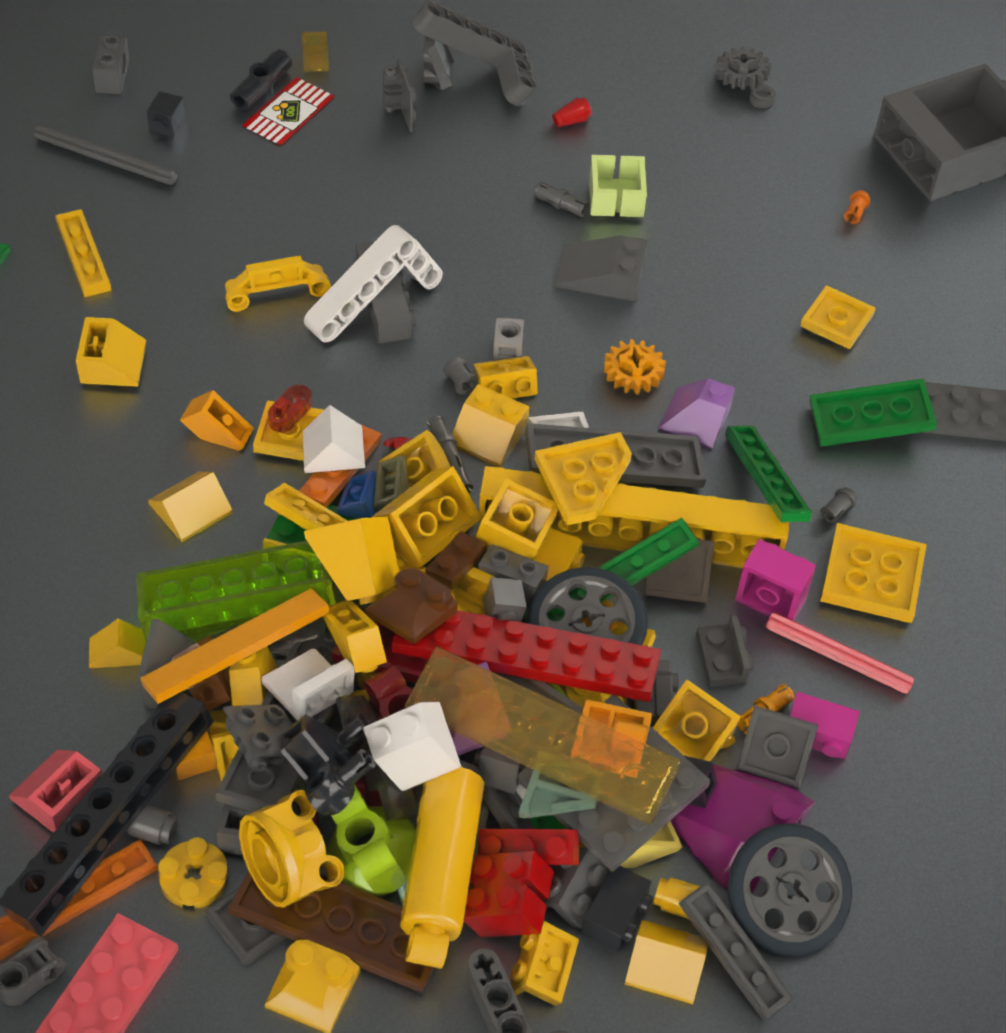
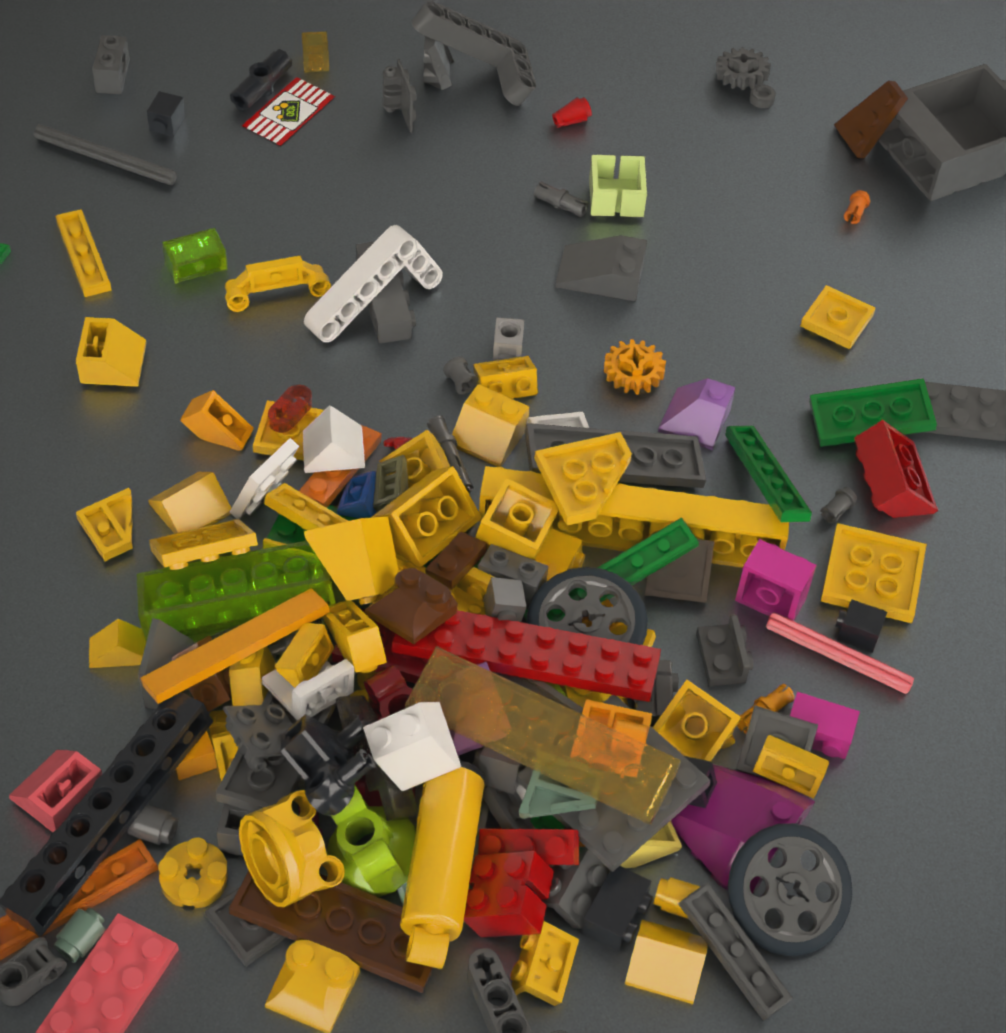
none -> sand green brick [53,908,106,963]
none -> yellow wing [76,488,133,561]
none -> yellow plate [149,519,258,570]
none -> clear neon green brick [162,228,227,284]
none -> white plate [230,438,299,519]
none -> yellow slope [275,623,334,688]
none -> yellow slope [752,735,829,799]
none -> reddish brown wing [834,80,908,159]
none -> black brick [835,599,887,653]
none -> red slope [854,420,938,518]

